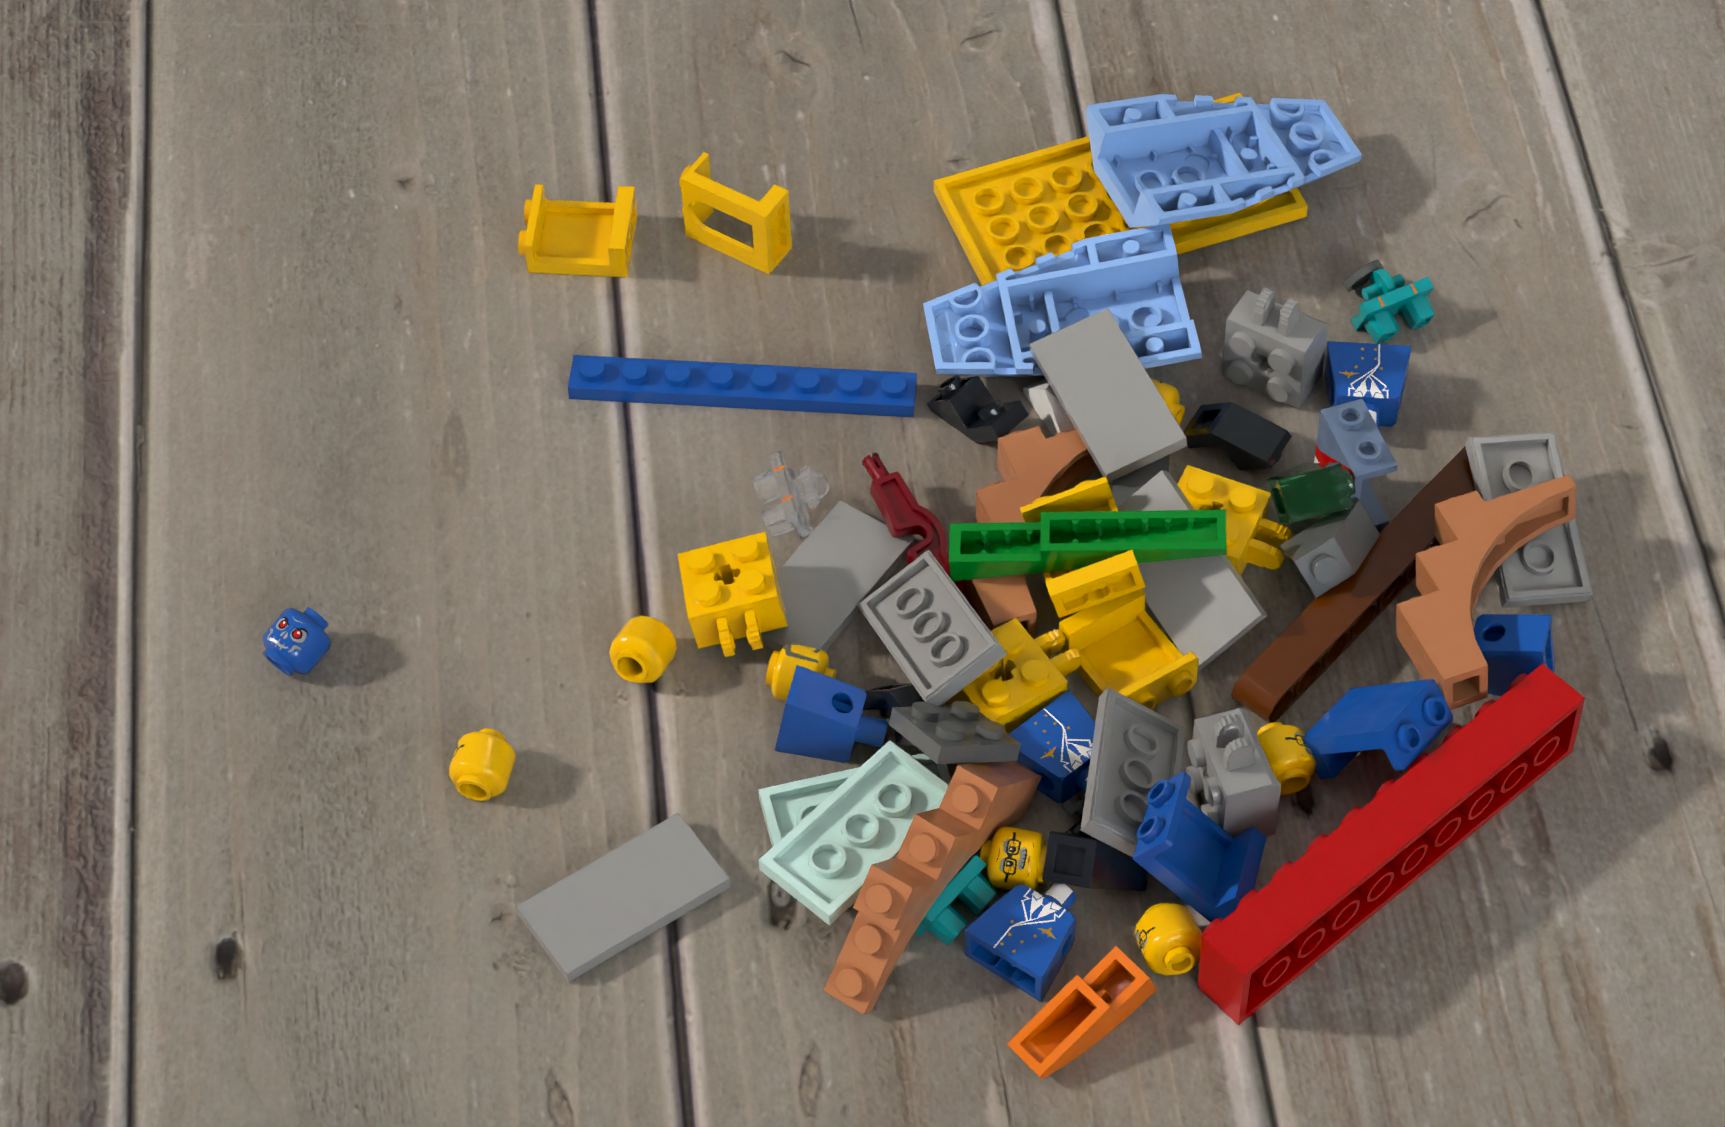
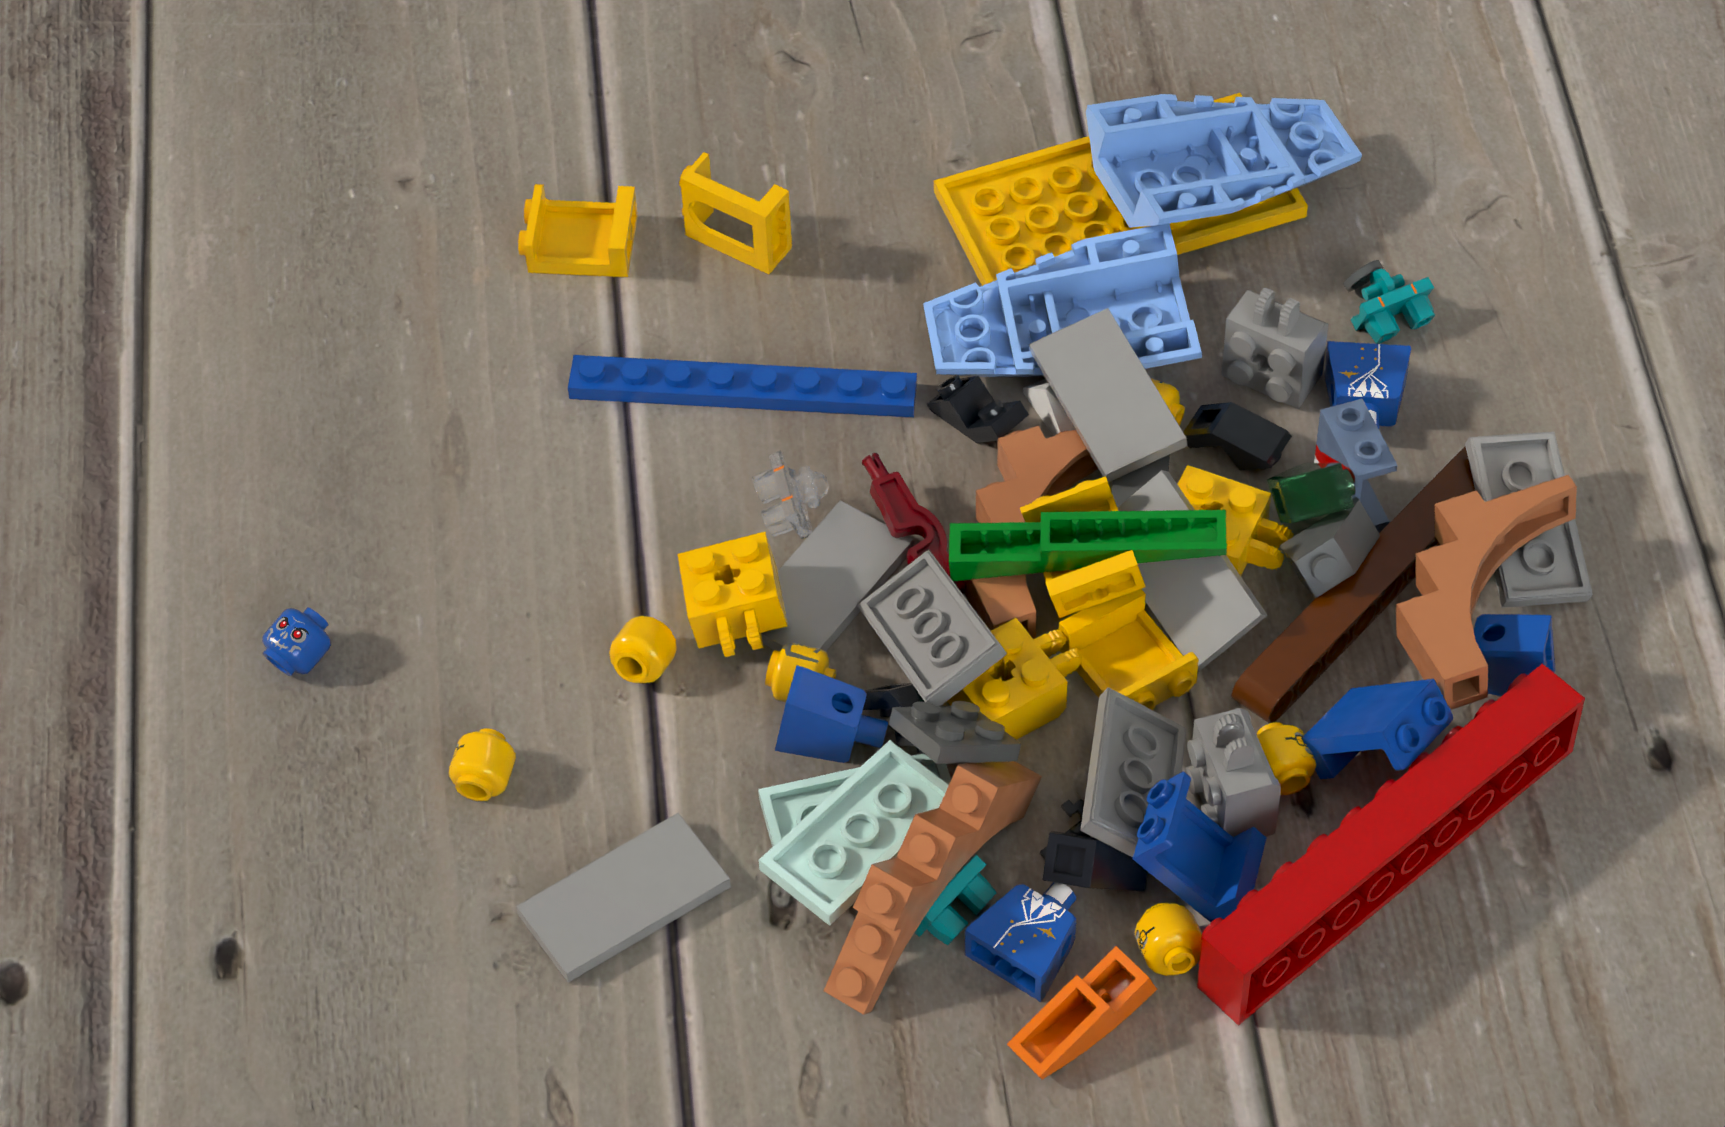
yellow head [980,826,1047,890] -> none
blue torso [1009,690,1095,803] -> none

